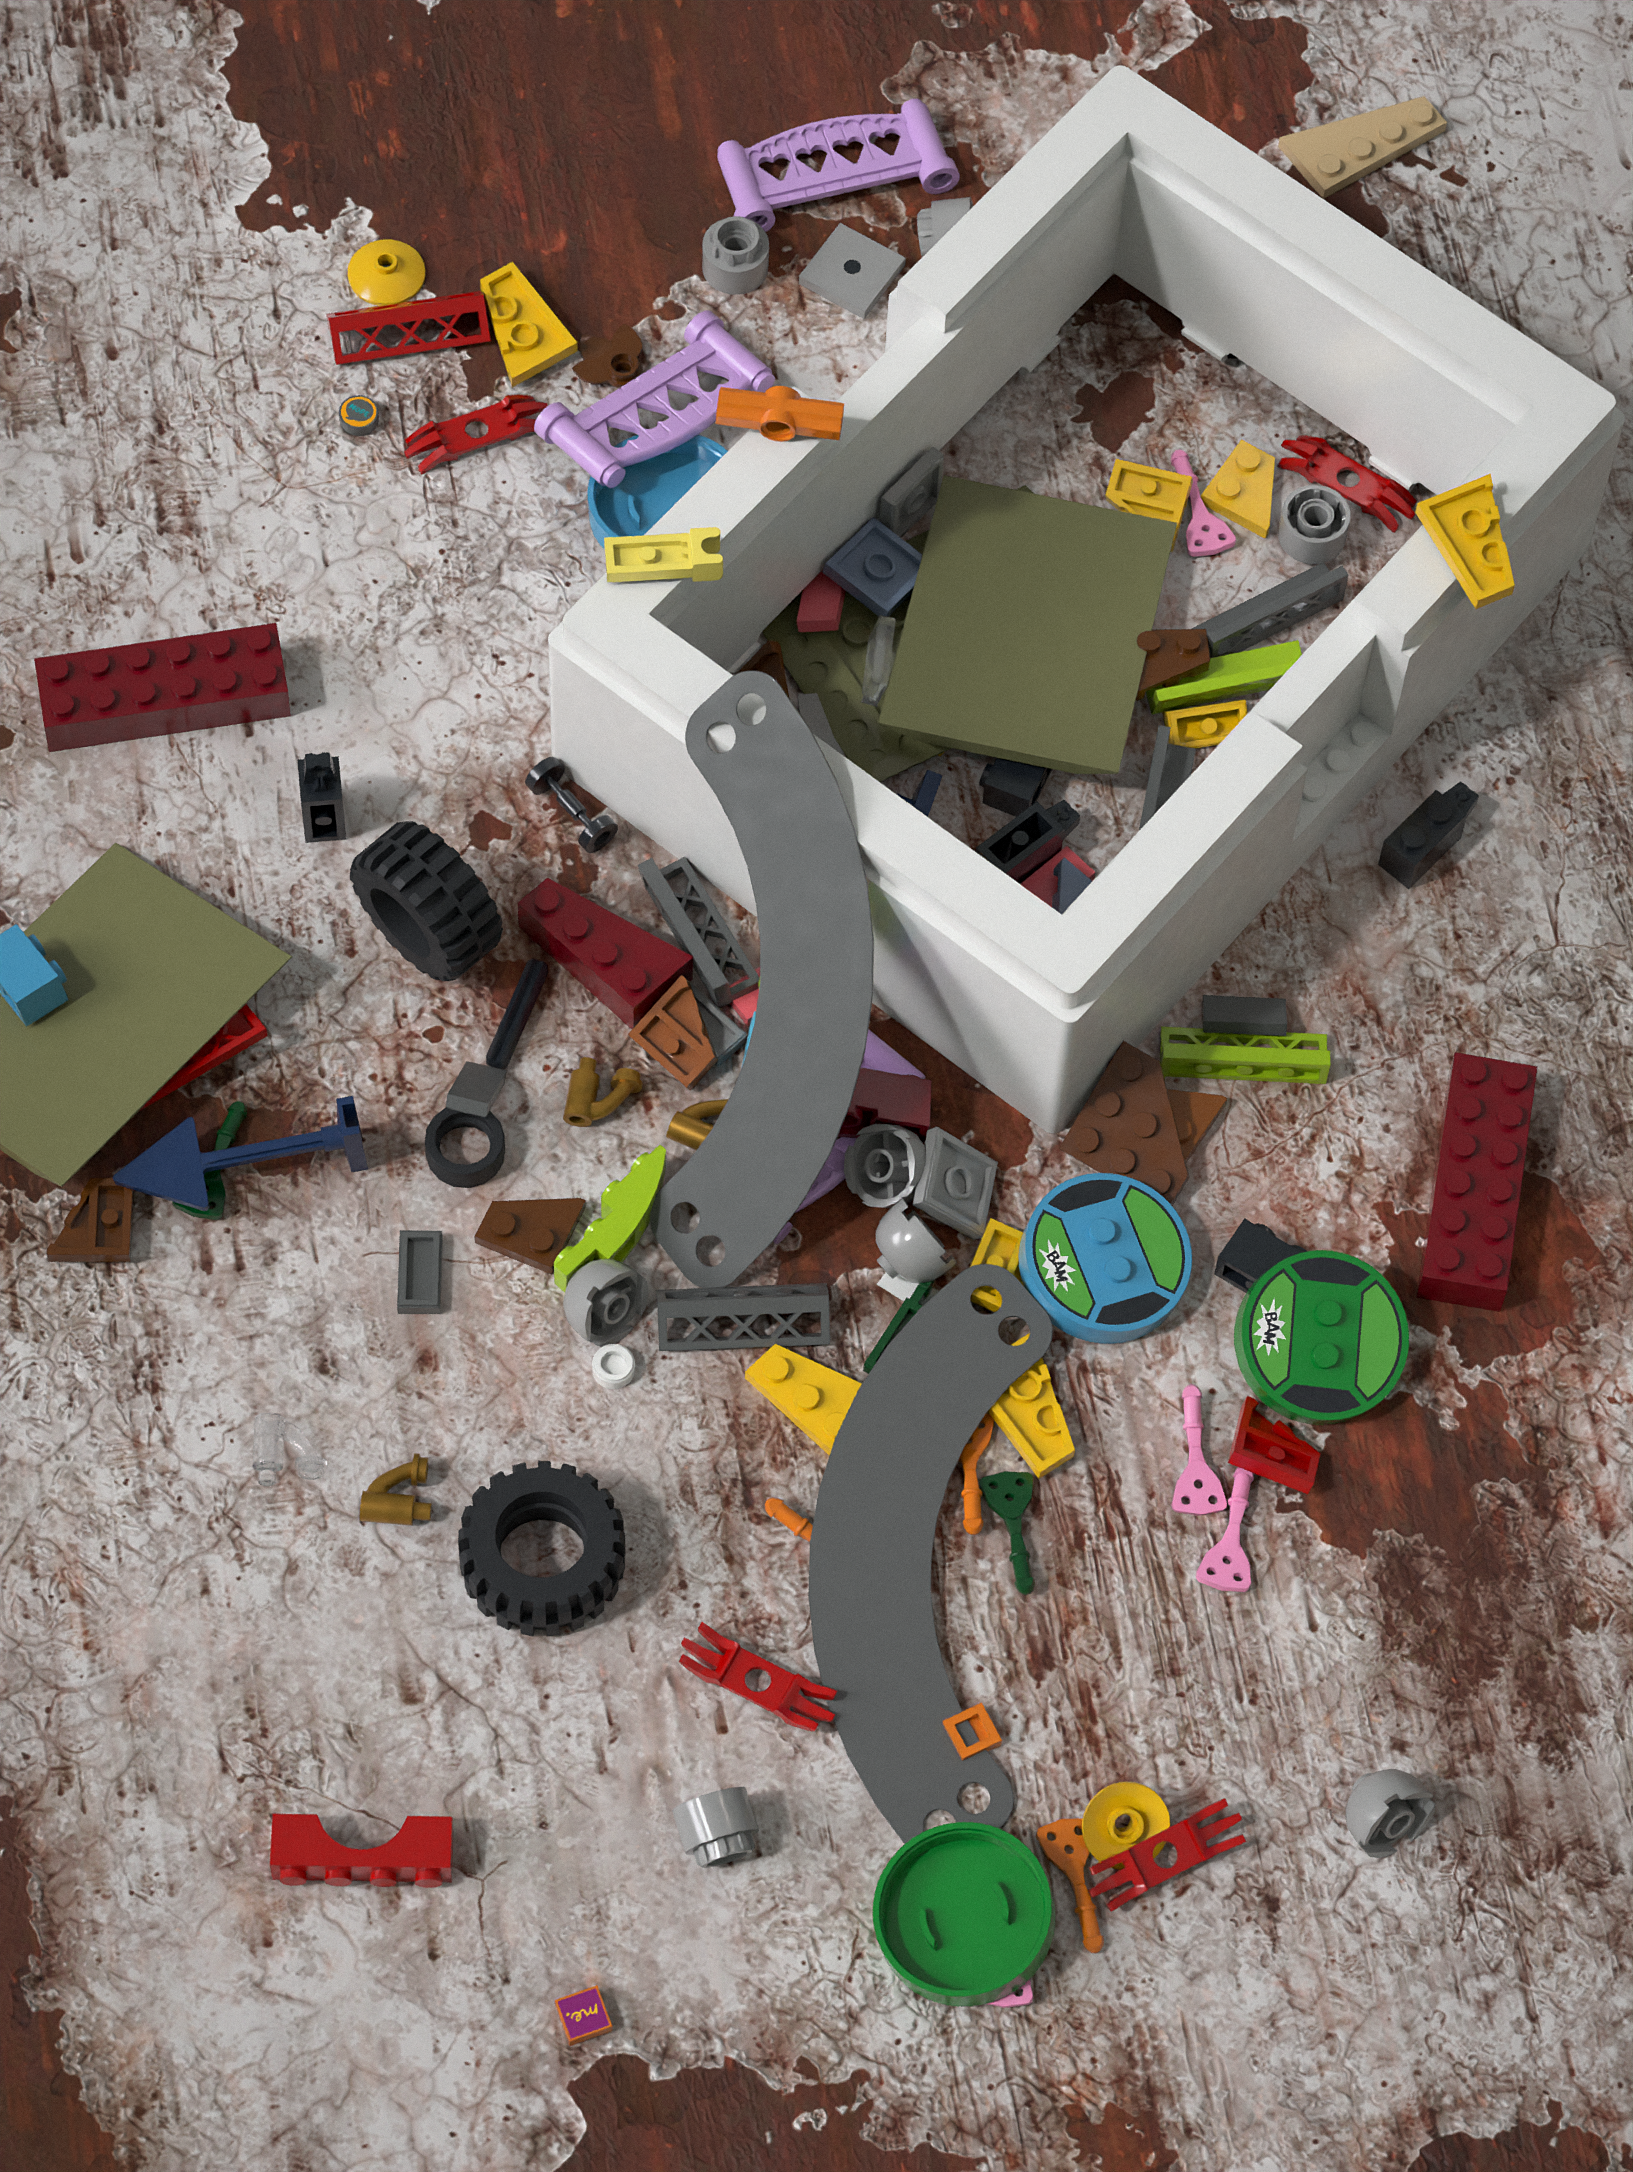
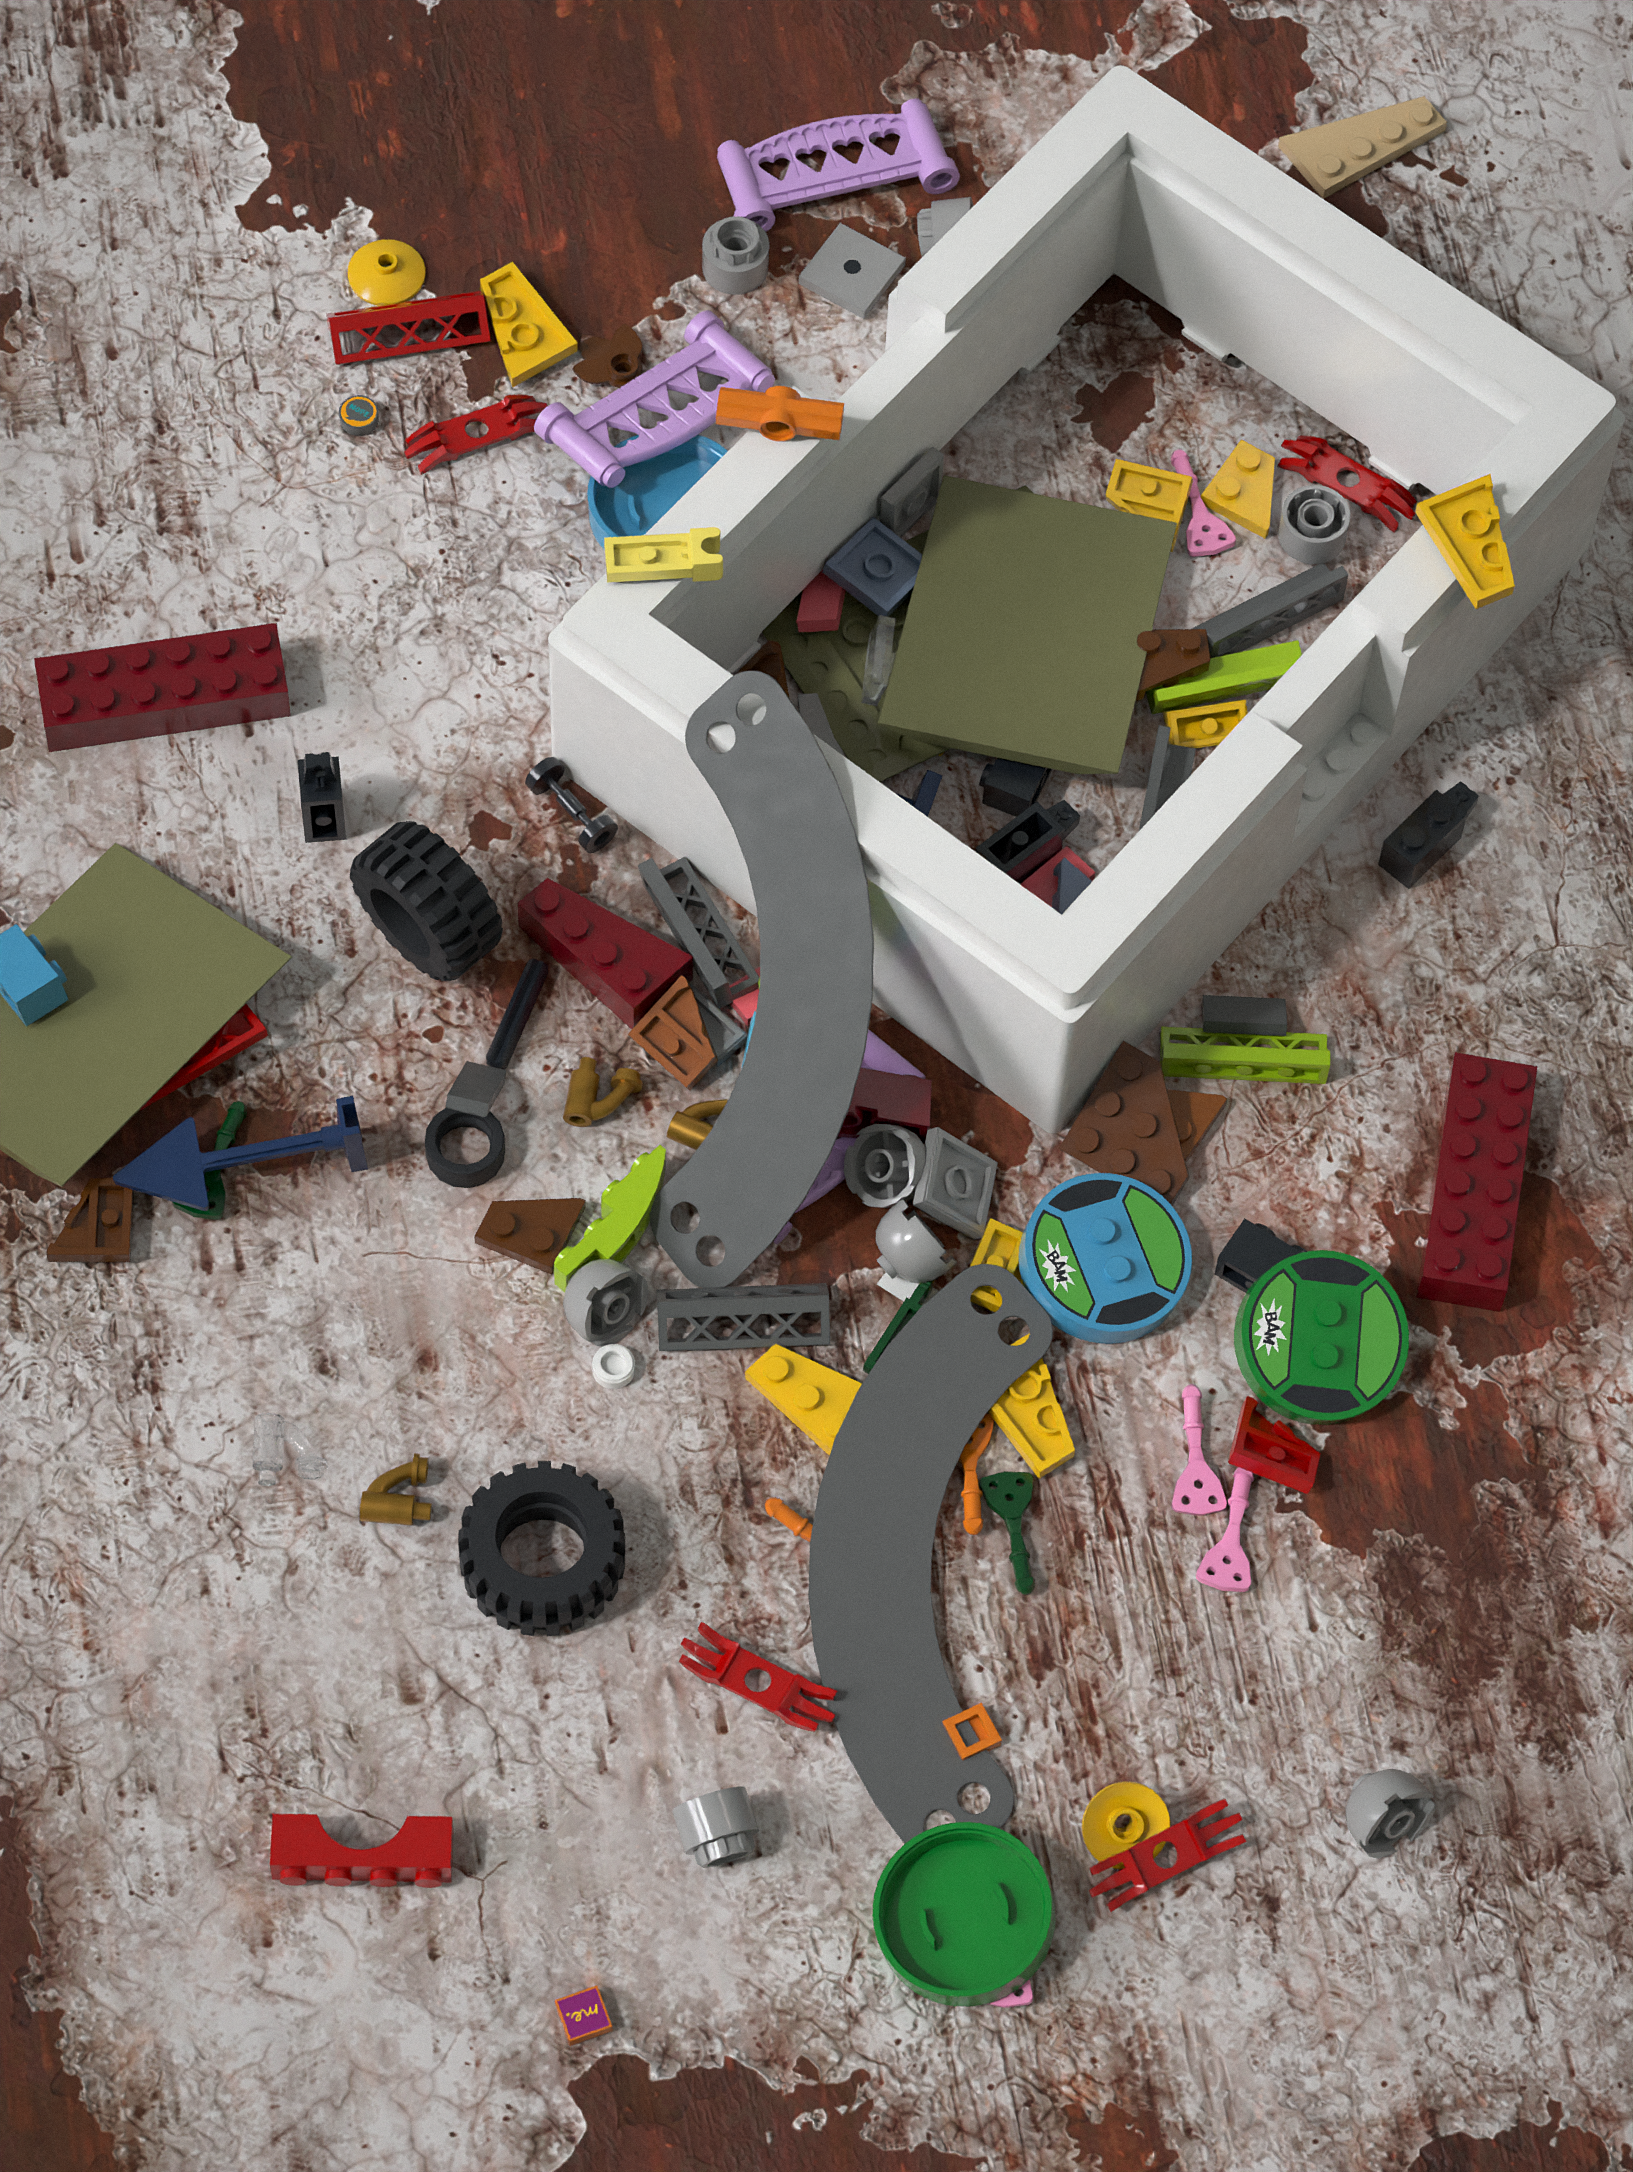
dark grey tile [397,1230,443,1314] -> none
orange piece [1036,1818,1104,1953] -> none

